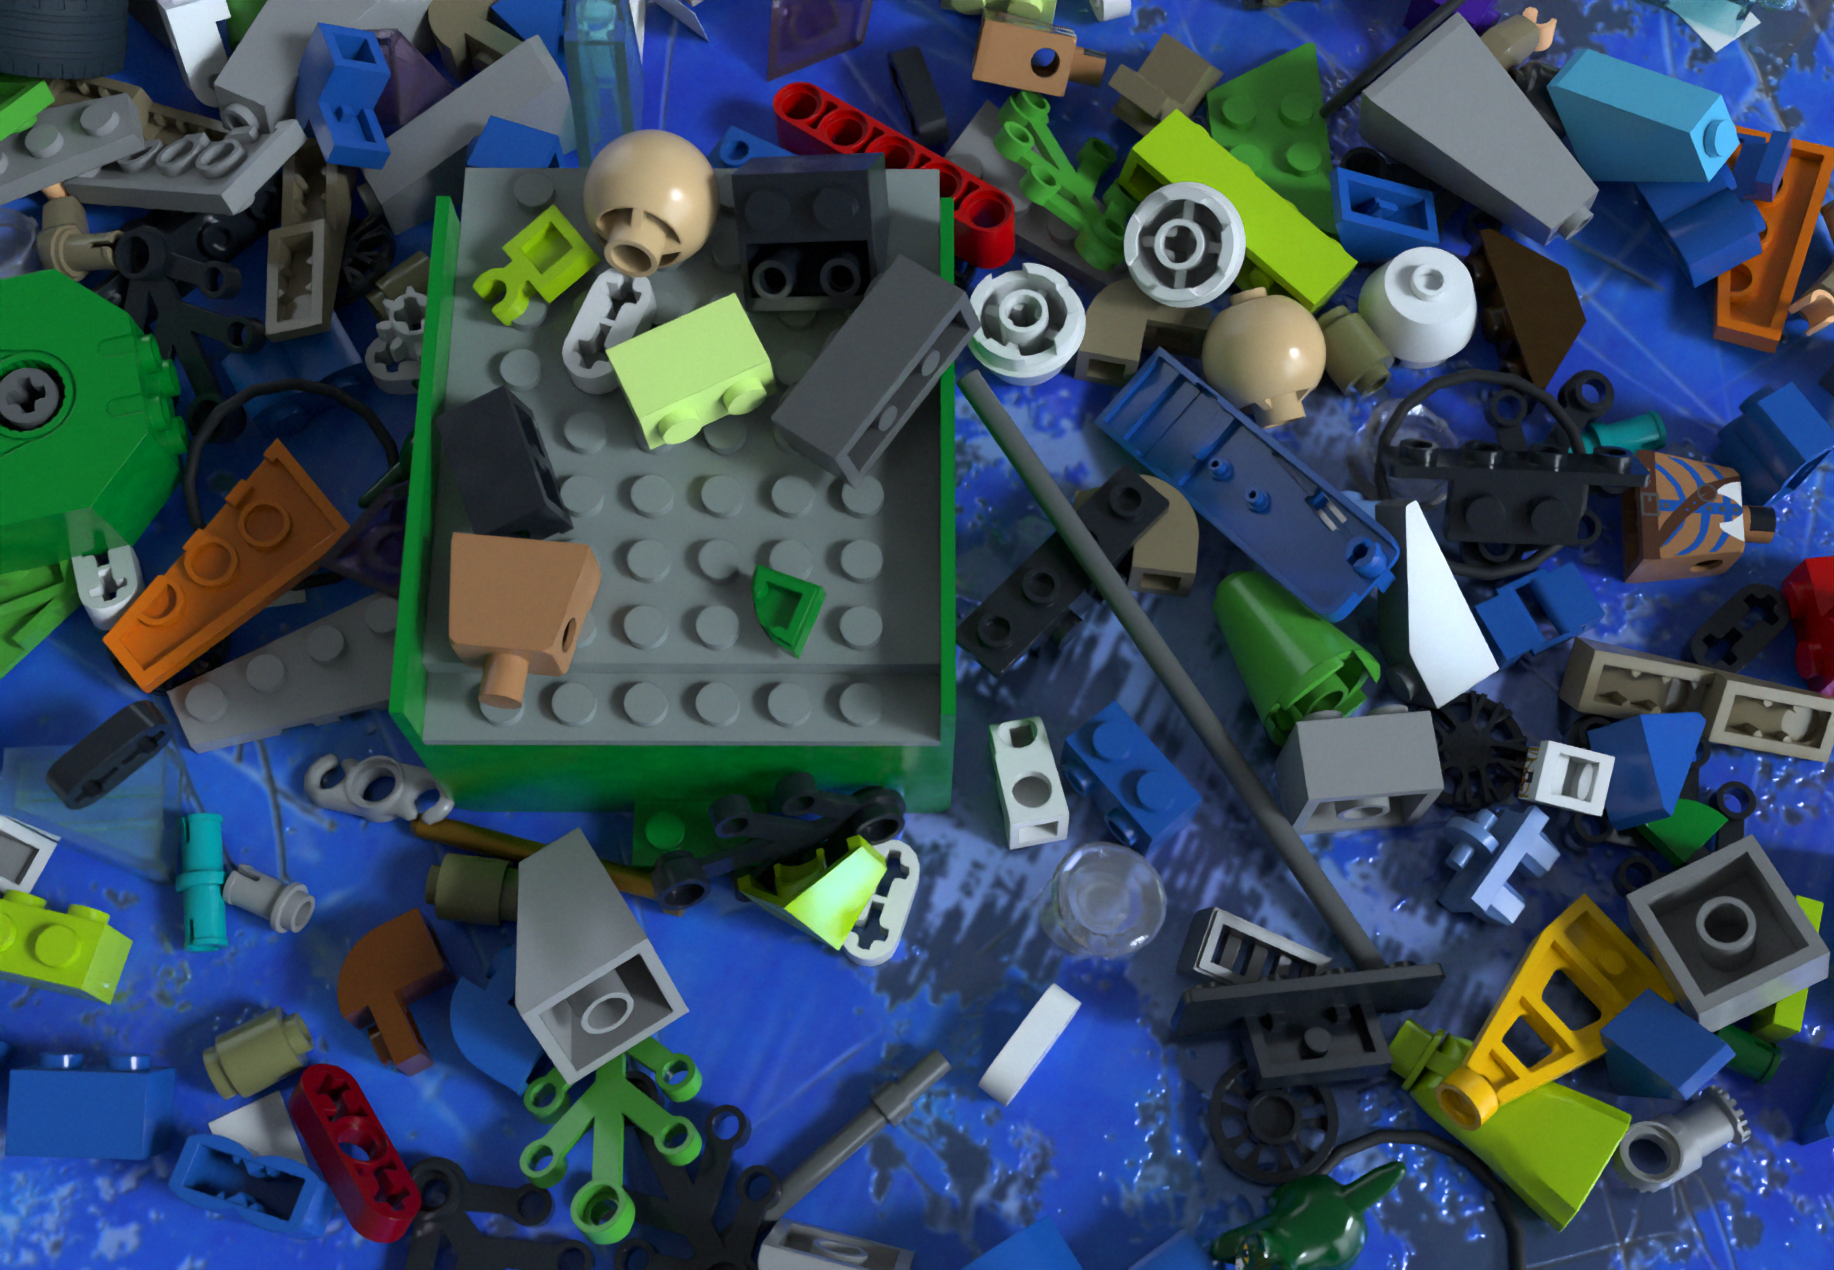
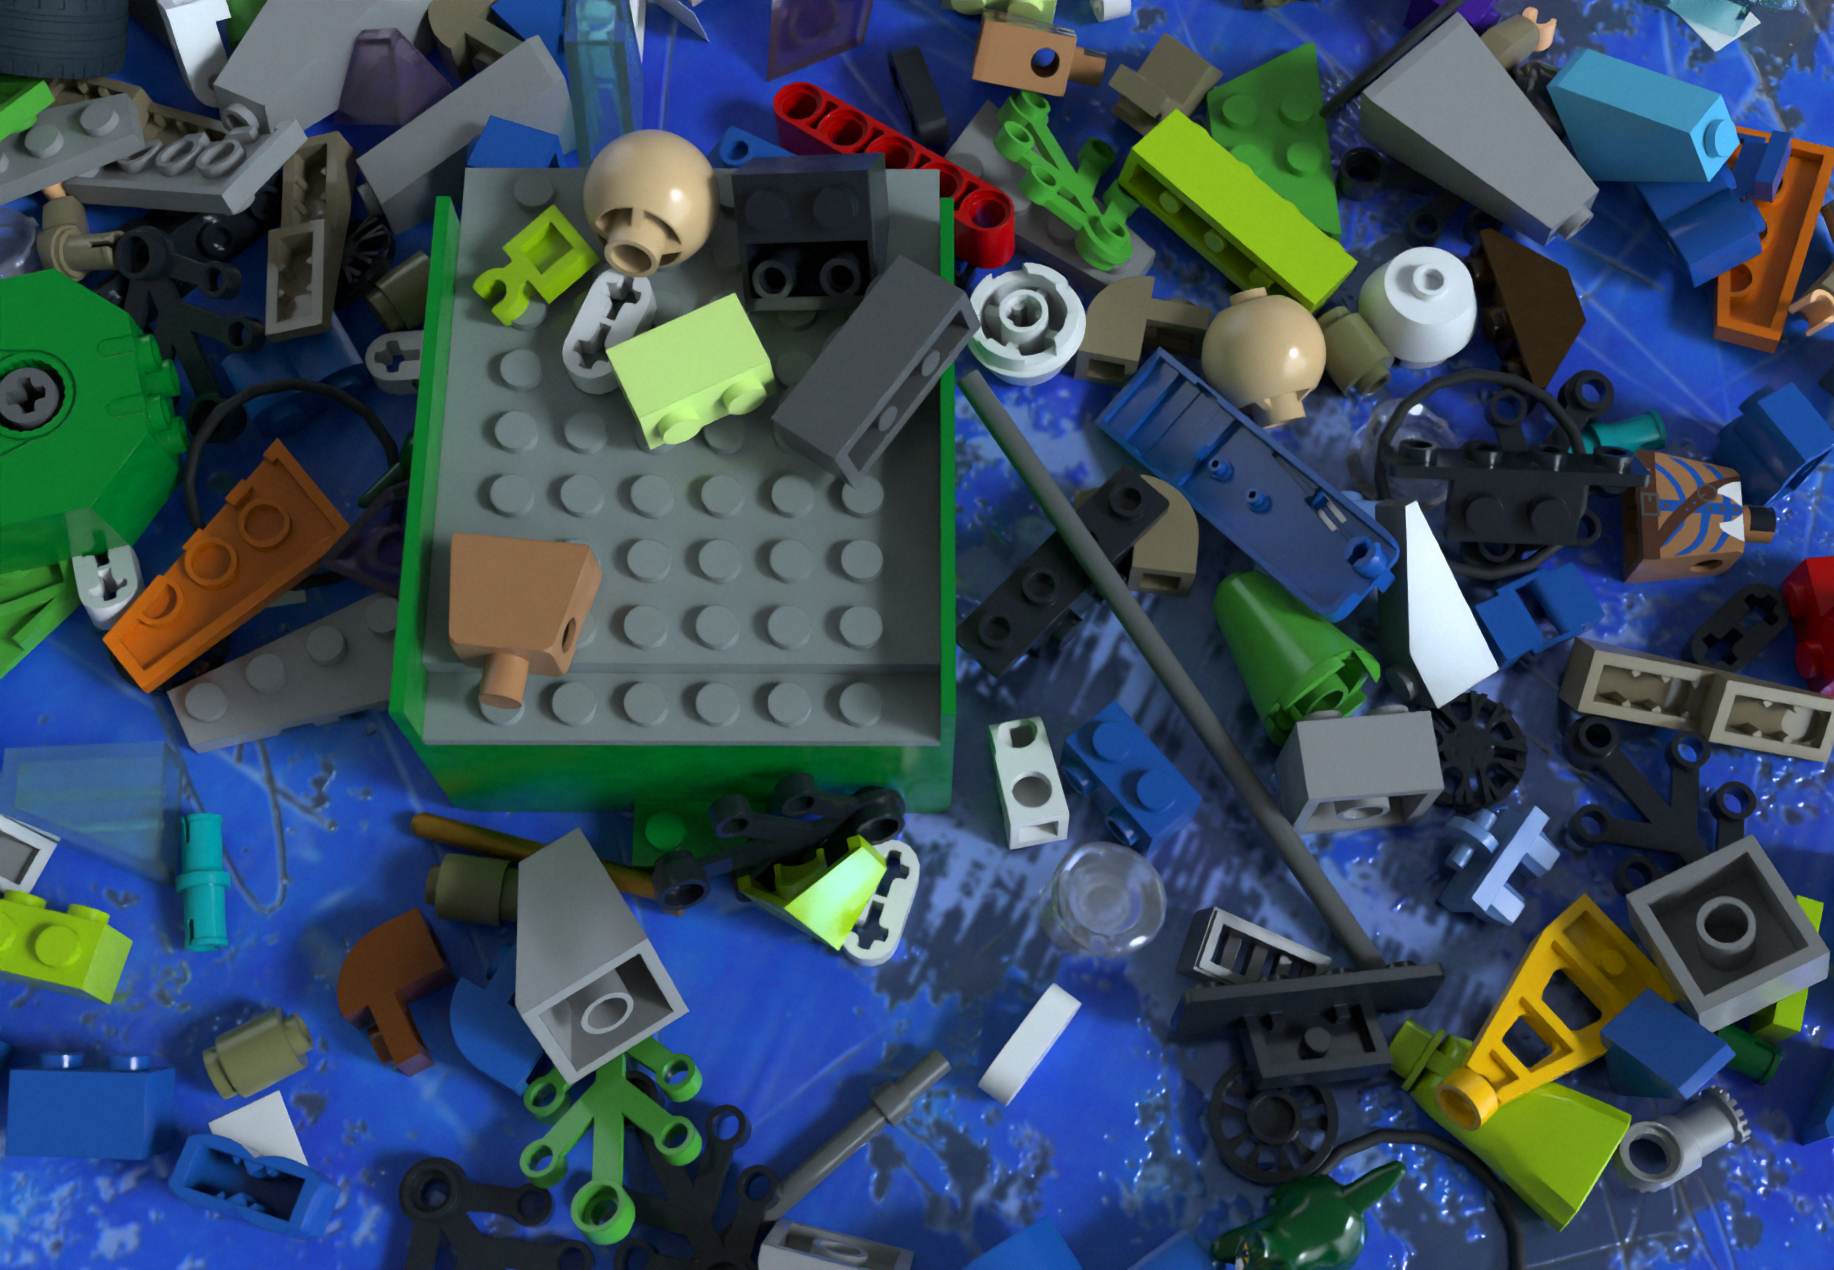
black beam [45,700,174,810] -> none
light grey pin [223,863,315,933] -> none
dark red beam [288,1064,421,1243] -> none
blue brick [295,22,391,170] -> none
light grey piece [304,754,455,825] -> none
white gear [376,286,427,365] -> none
black hinge [435,385,574,540] -> none
green tile [751,564,826,660] -> none
white cone [1124,182,1246,308] -> none
blue slope [1329,167,1440,264] -> none
white leg [1517,740,1615,817] -> none
blue slope [1587,712,1707,831] -> none
green tile [1634,799,1728,868] -> none

